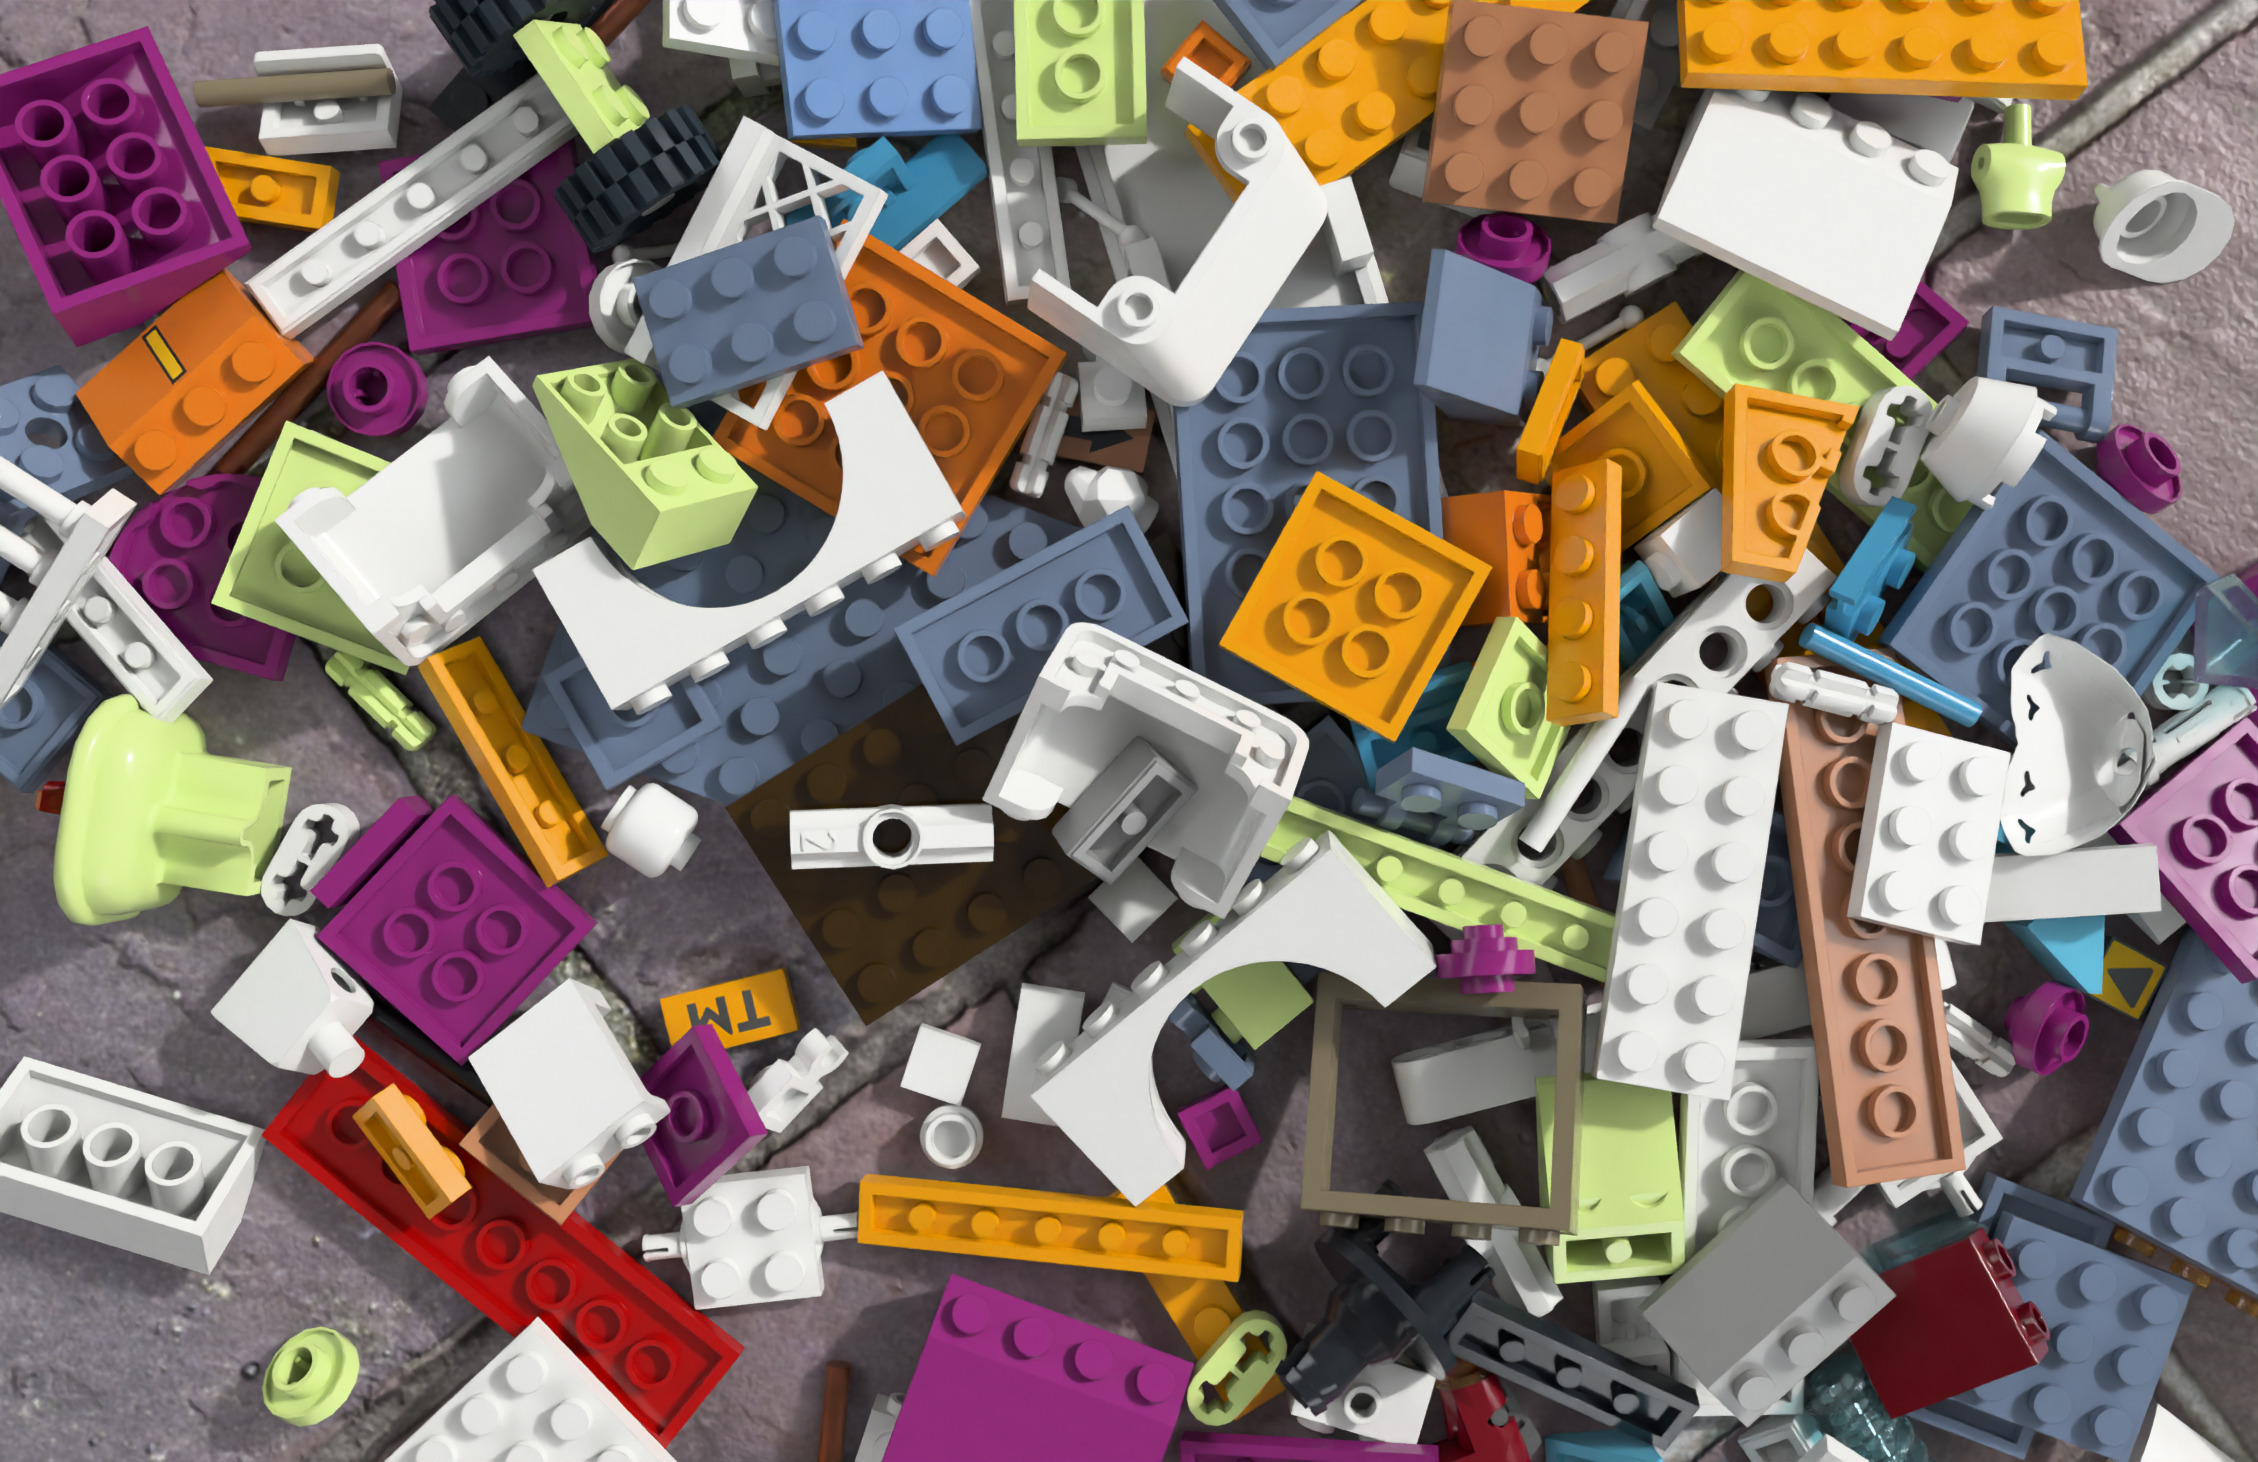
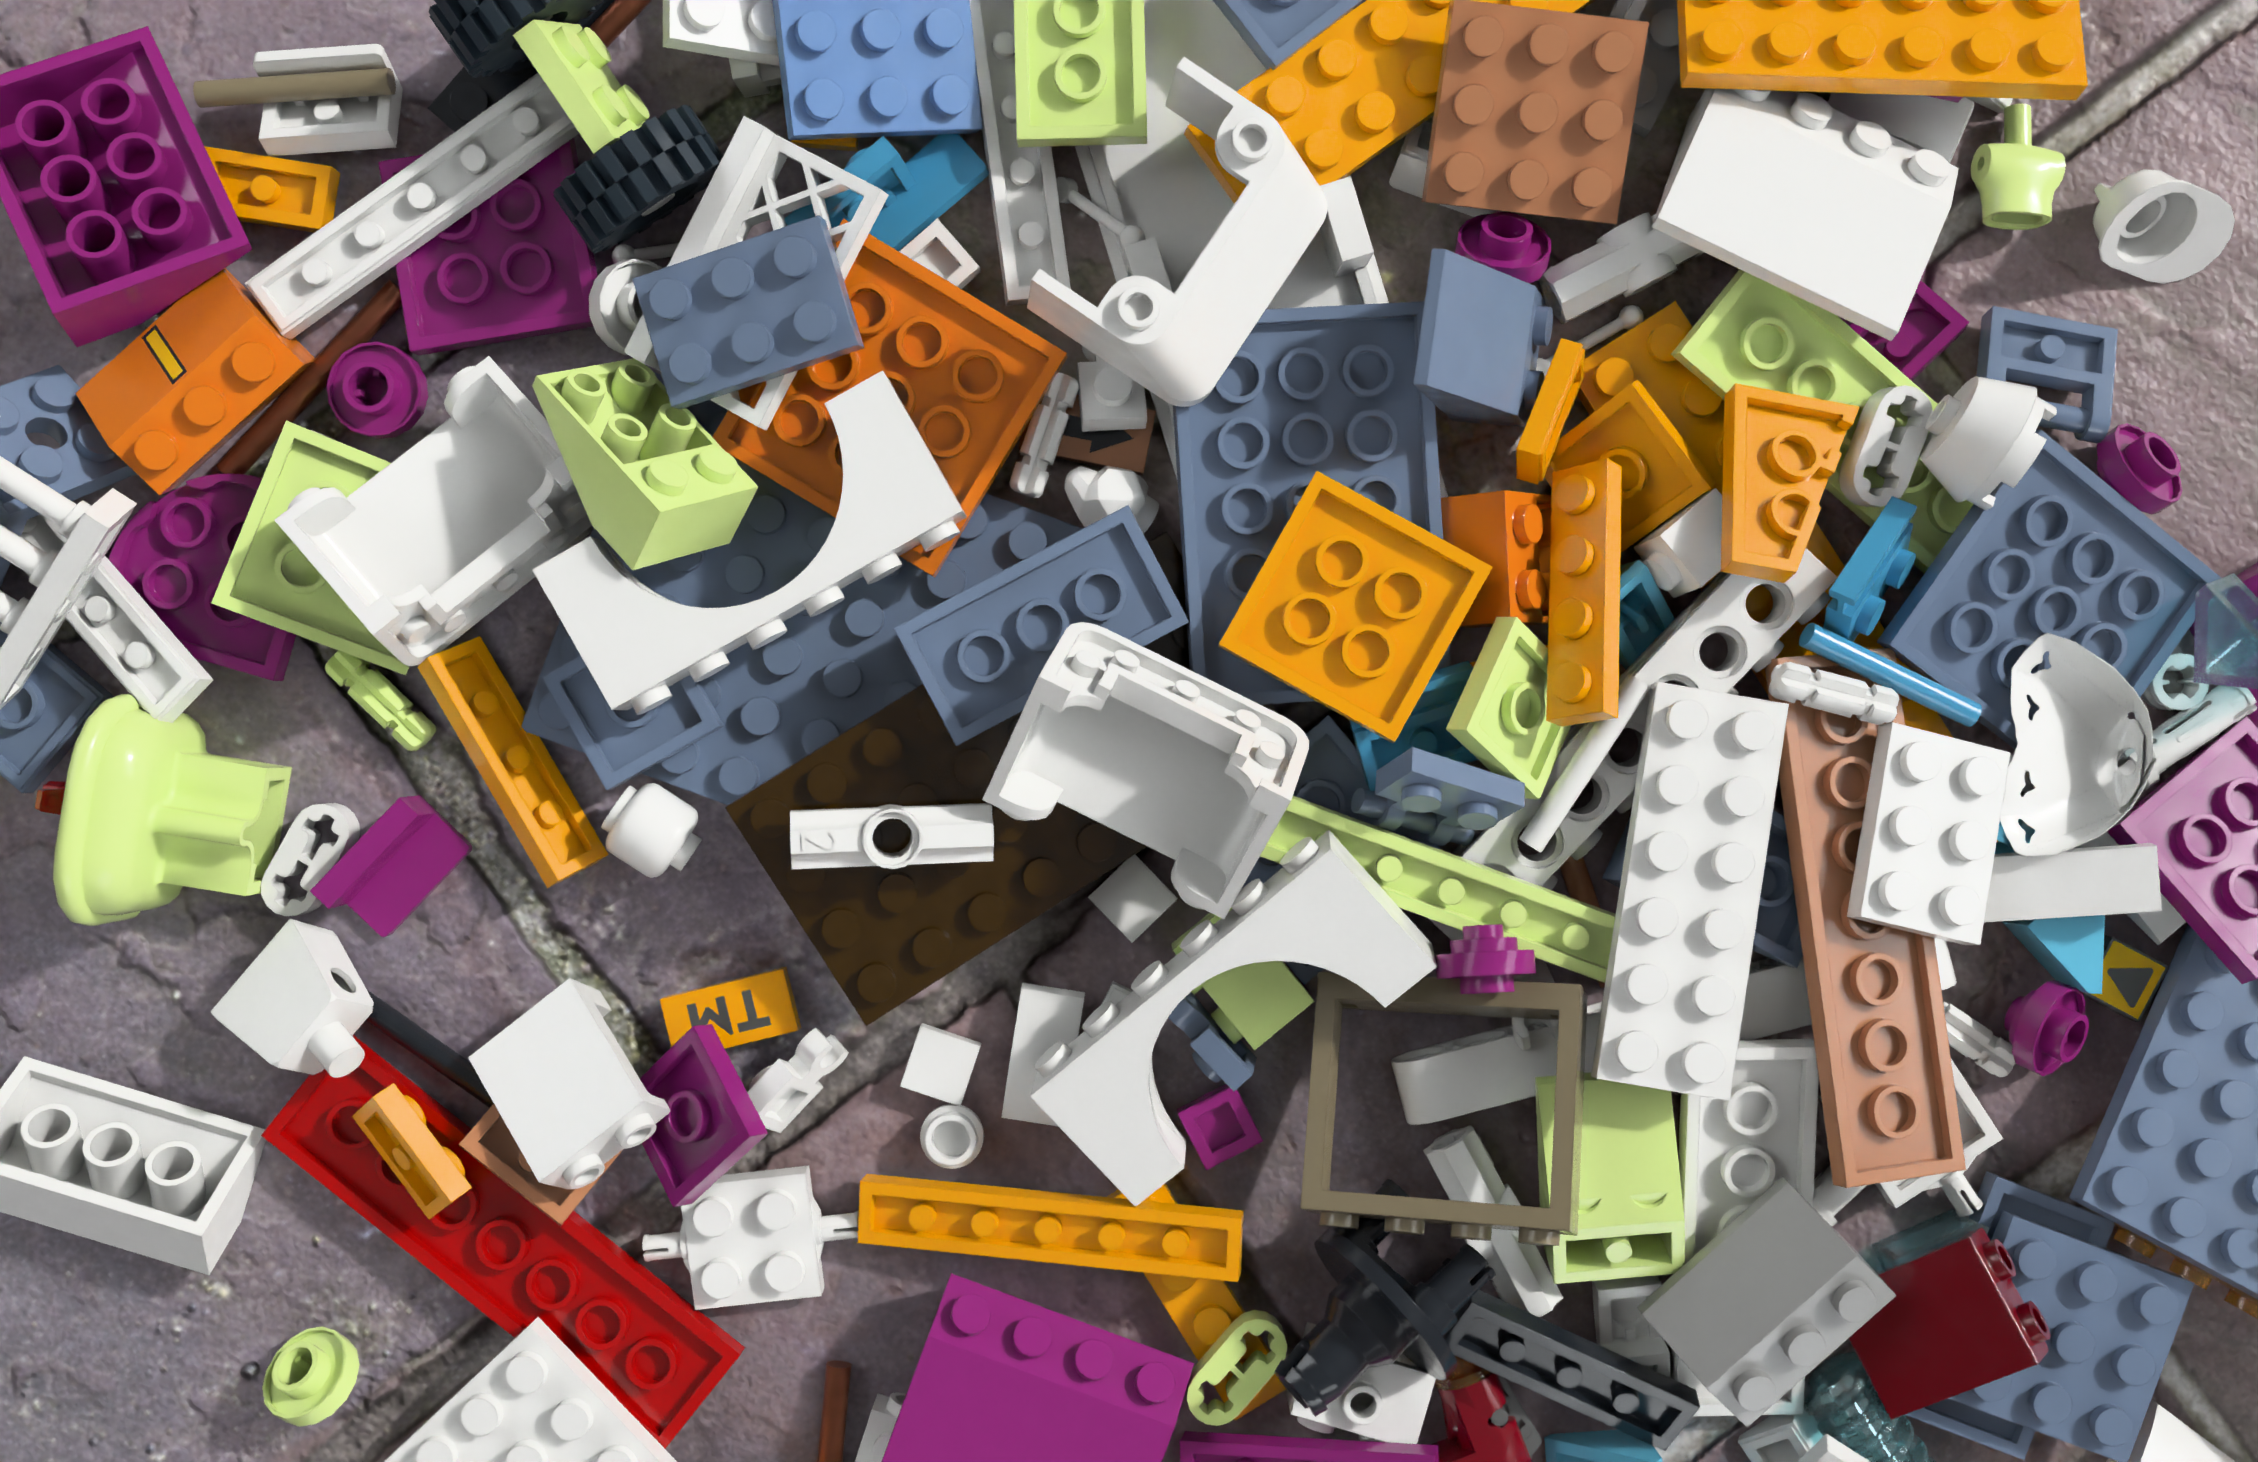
magenta plate [316,794,598,1066] -> none
light grey slope [1052,736,1199,885] -> none
orange tile [1160,20,1252,89] -> none

